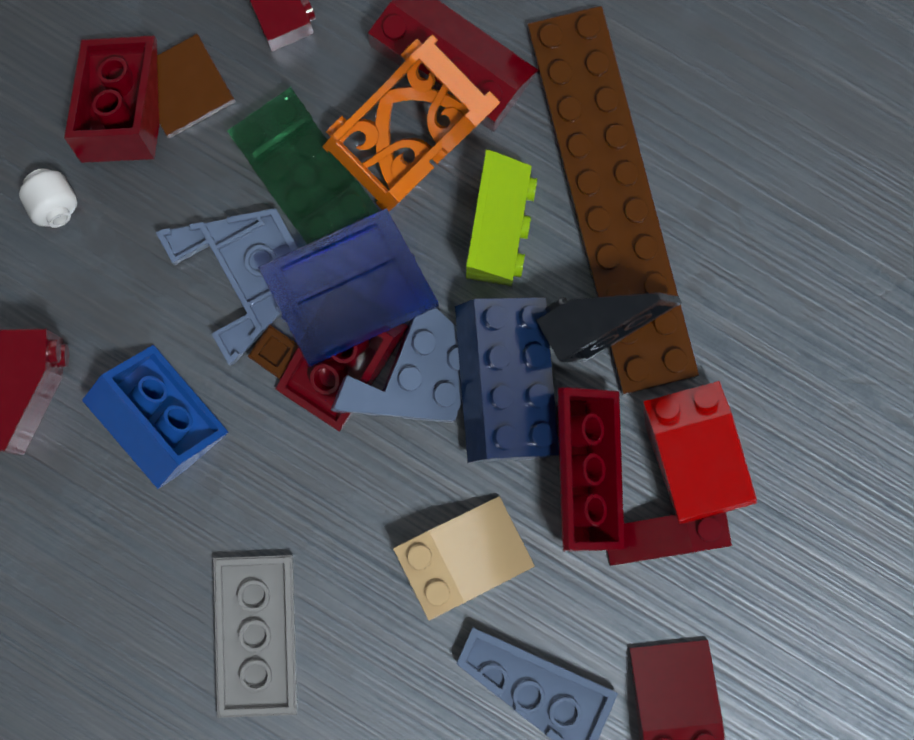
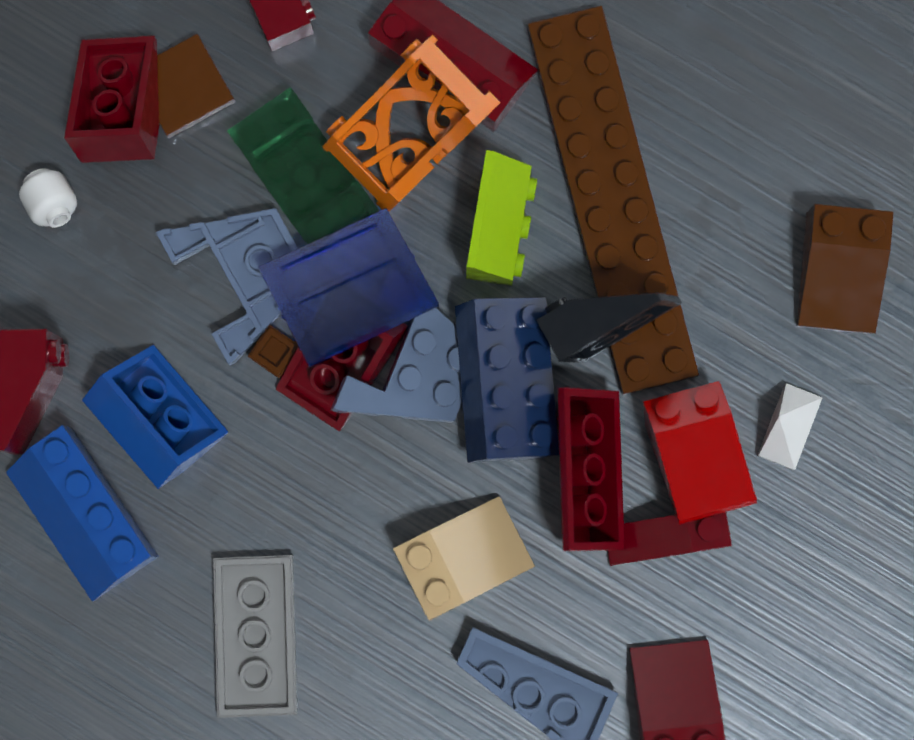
none -> blue slope [6,425,159,602]
none -> white slope [757,383,823,470]
none -> reddish brown slope [797,204,894,334]

